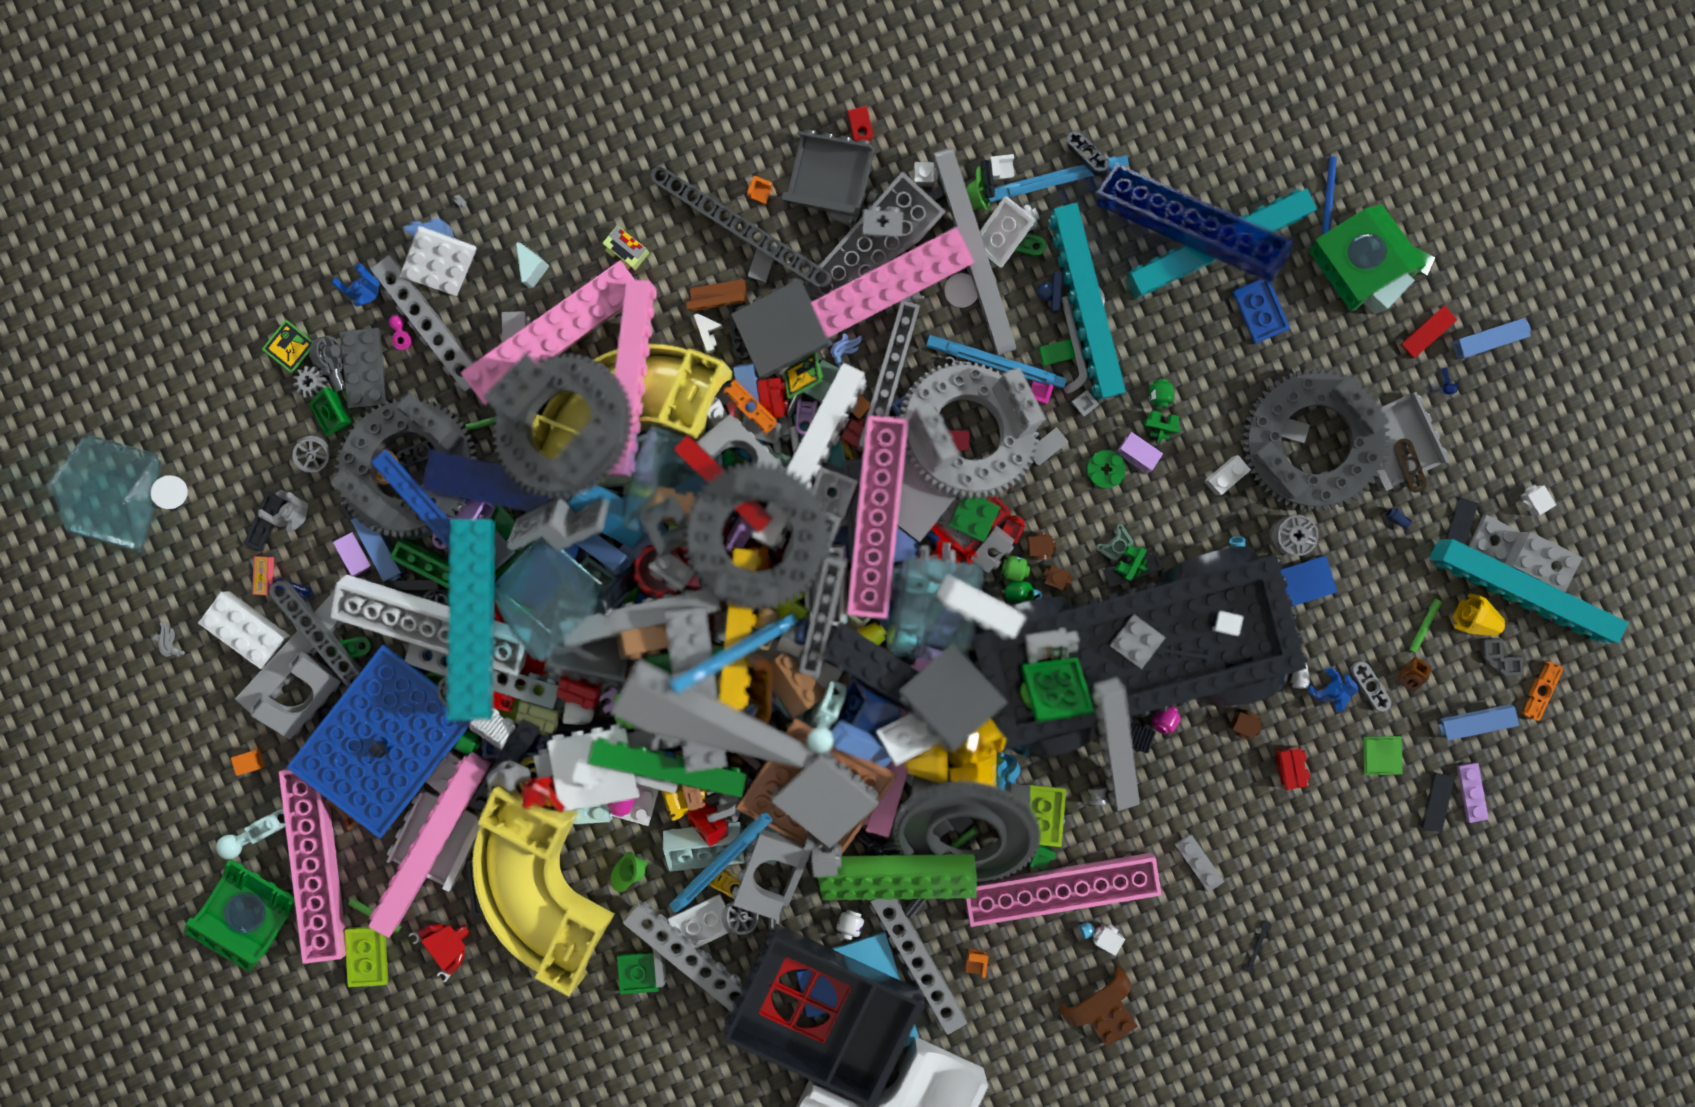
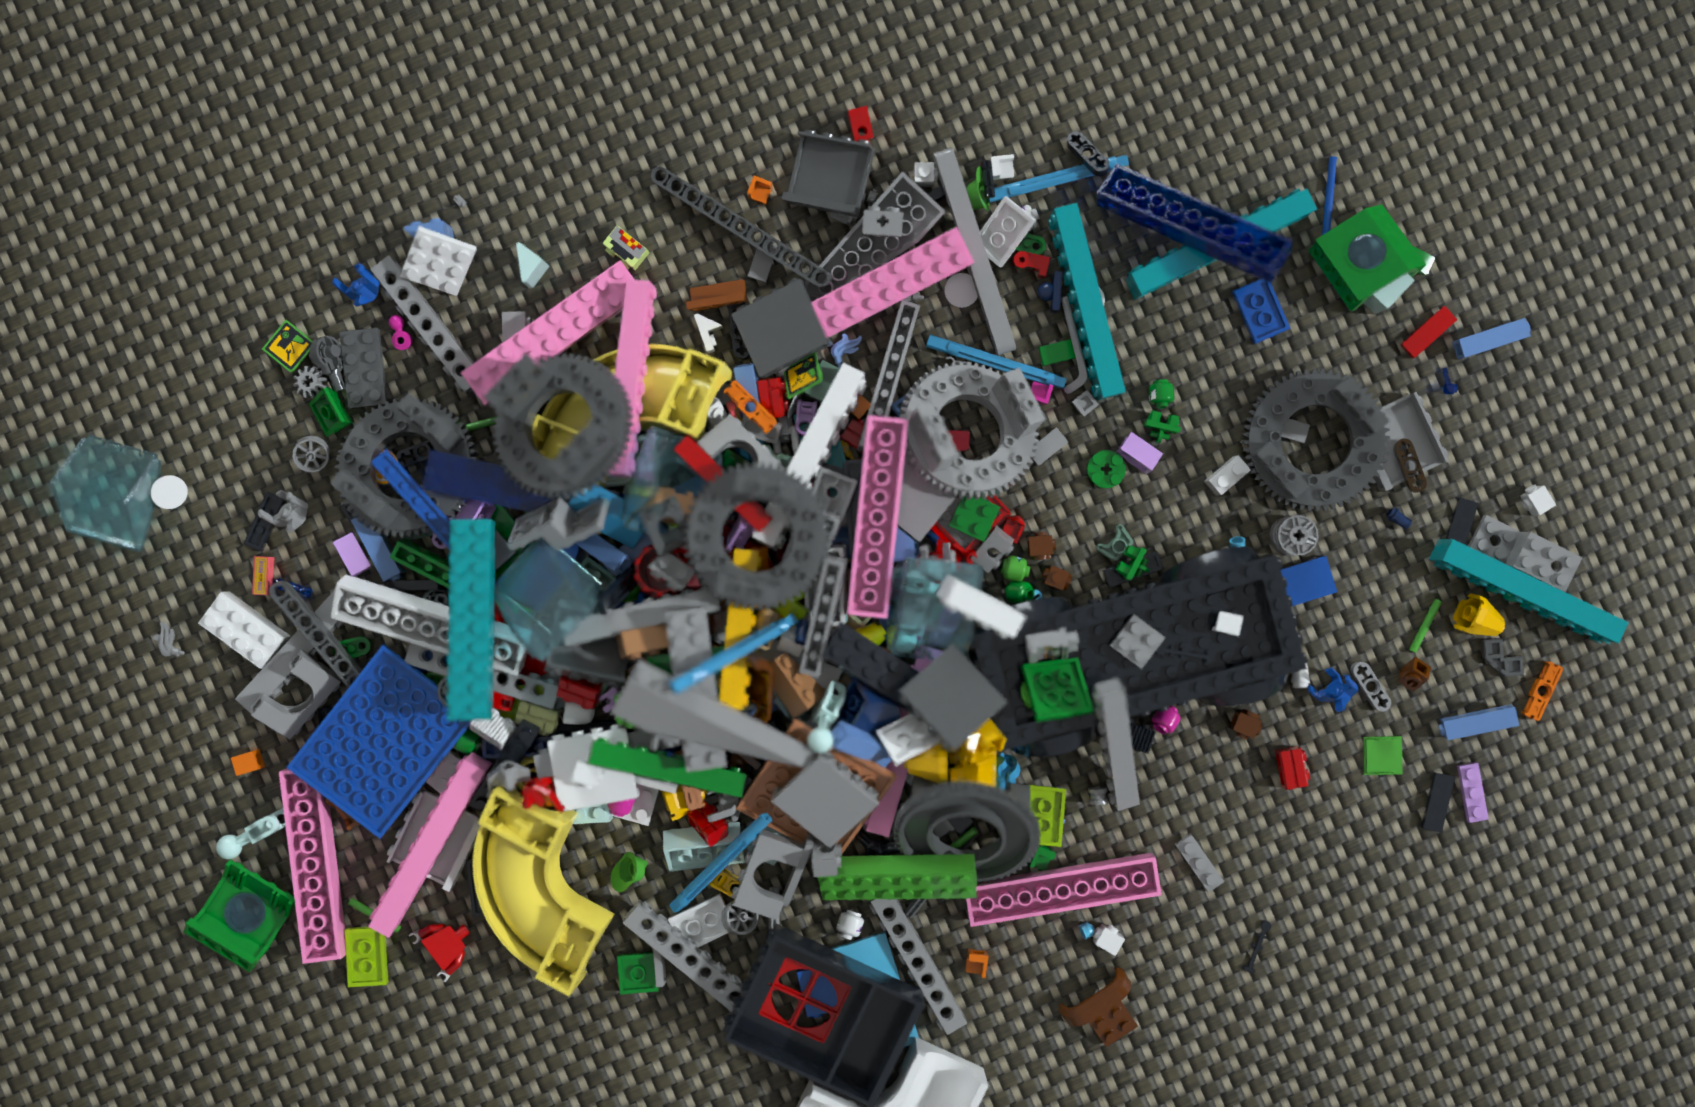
black plate [369,741,387,759] -> none
none -> red leg [1013,251,1050,279]

